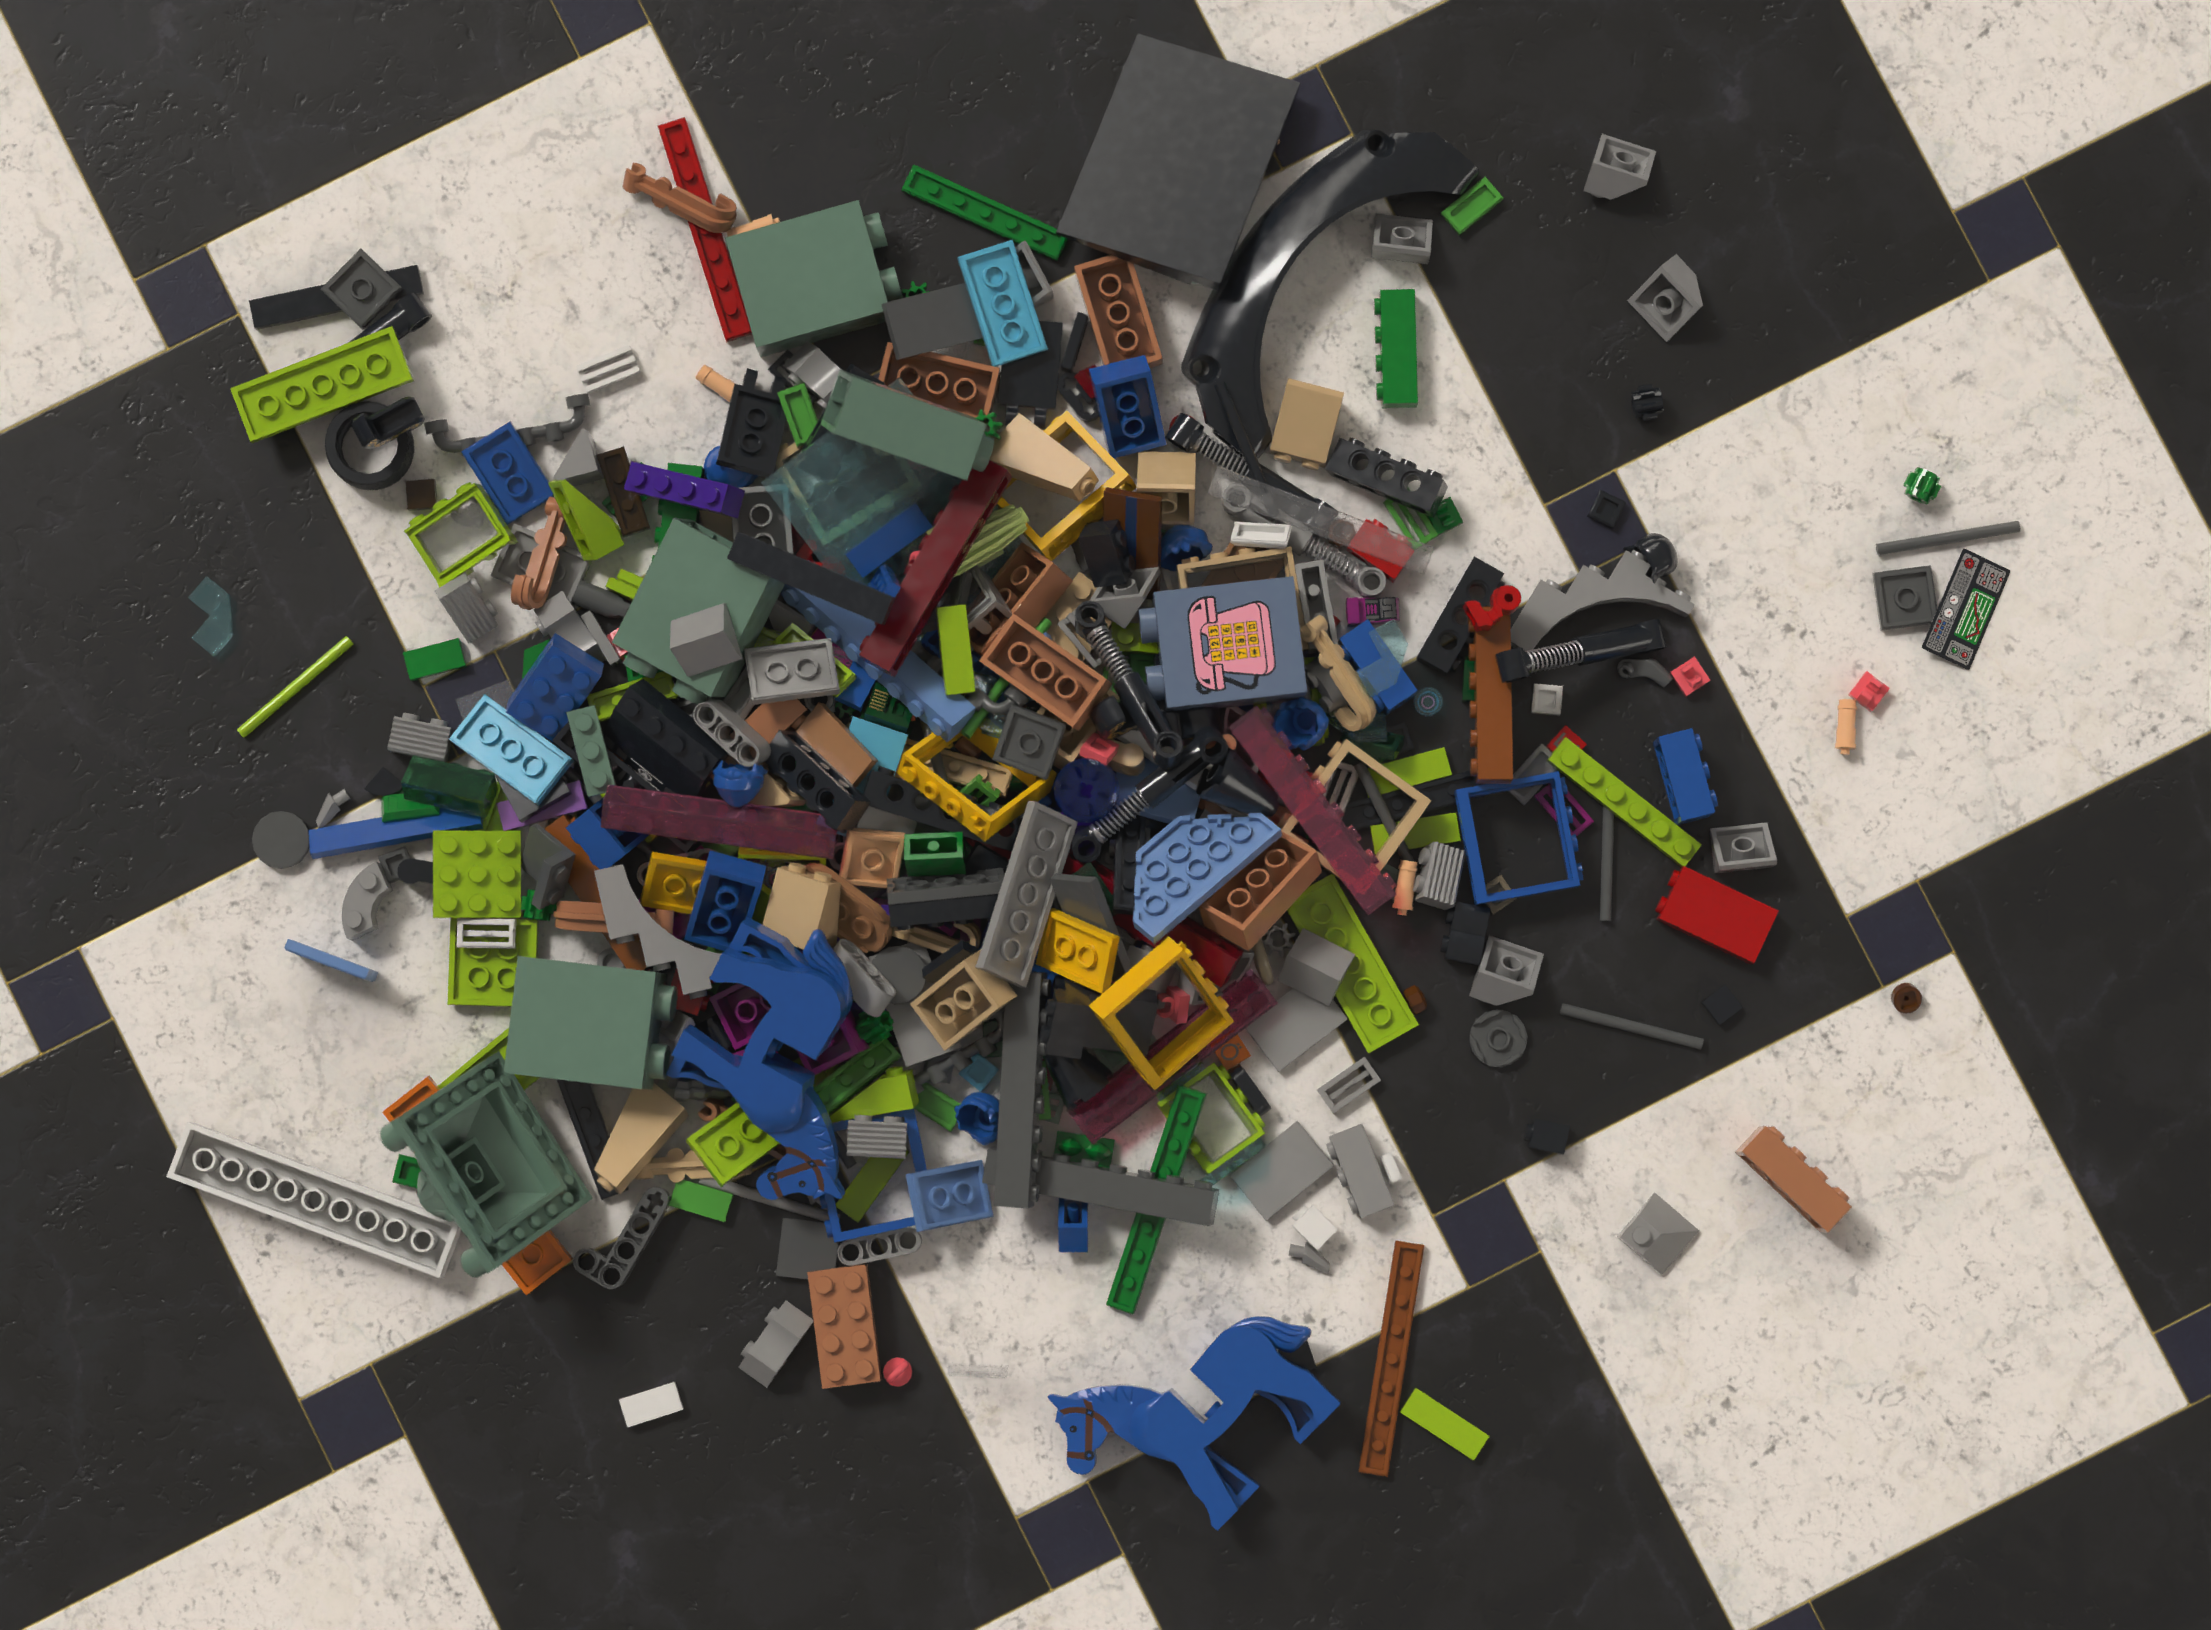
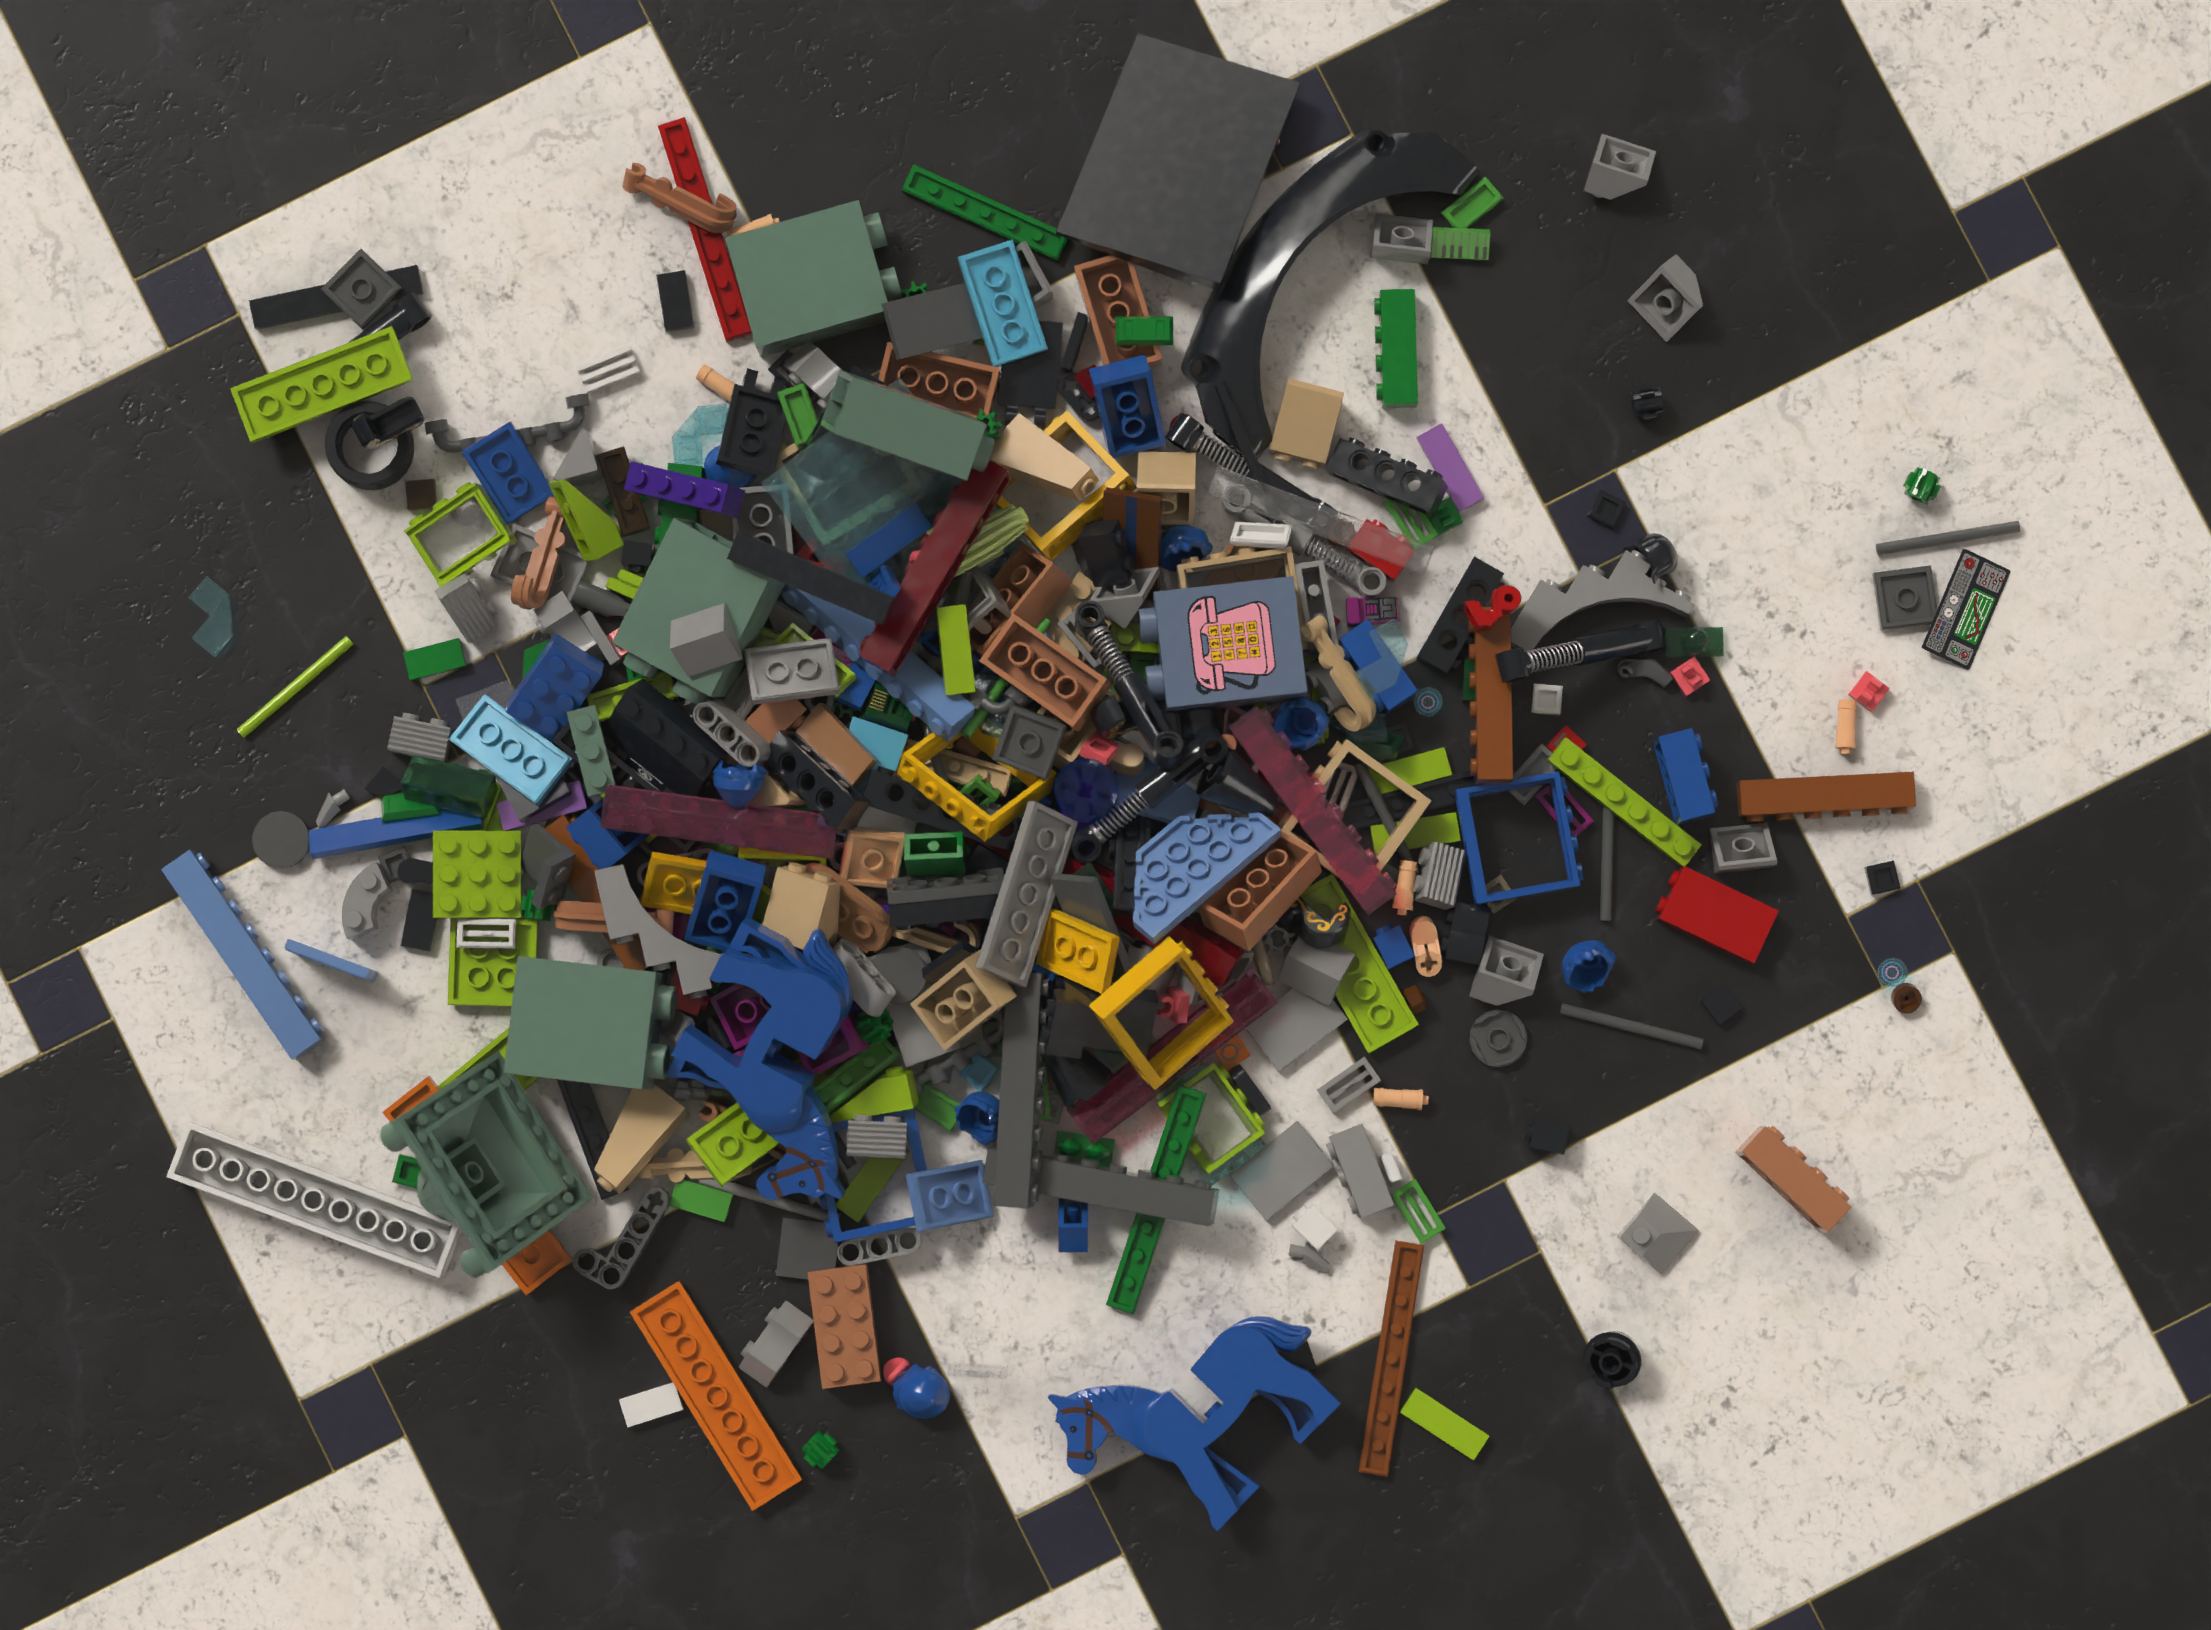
none -> medium blue brick [161,850,325,1060]
none -> black tile [400,889,437,952]
none -> black plate [621,540,656,574]
none -> orange plate [630,1281,803,1511]
none -> black tile [656,270,694,332]
none -> clear light blue tile [672,404,728,465]
none -> green gear [801,1431,840,1469]
none -> blue hair [893,1364,950,1419]
none -> green tile [1115,316,1173,346]
none -> black animal [1278,897,1350,948]
none -> blue brick [1372,923,1415,970]
none -> light nougat piece [1373,1088,1429,1110]
none -> bright green tile [1390,1179,1446,1244]
none -> light nougat piece [1409,916,1442,977]
none -> medium lavender tile [1416,423,1484,513]
none -> bright green tile [1431,227,1490,260]
none -> blue hair [1561,940,1616,993]
none -> black cone [1583,1331,1641,1389]
none -> clear green tile [1664,627,1724,658]
none -> dark orange brick [1736,771,1916,822]
none -> black tile [1864,860,1901,896]
none -> clear light blue tile [1877,958,1908,987]

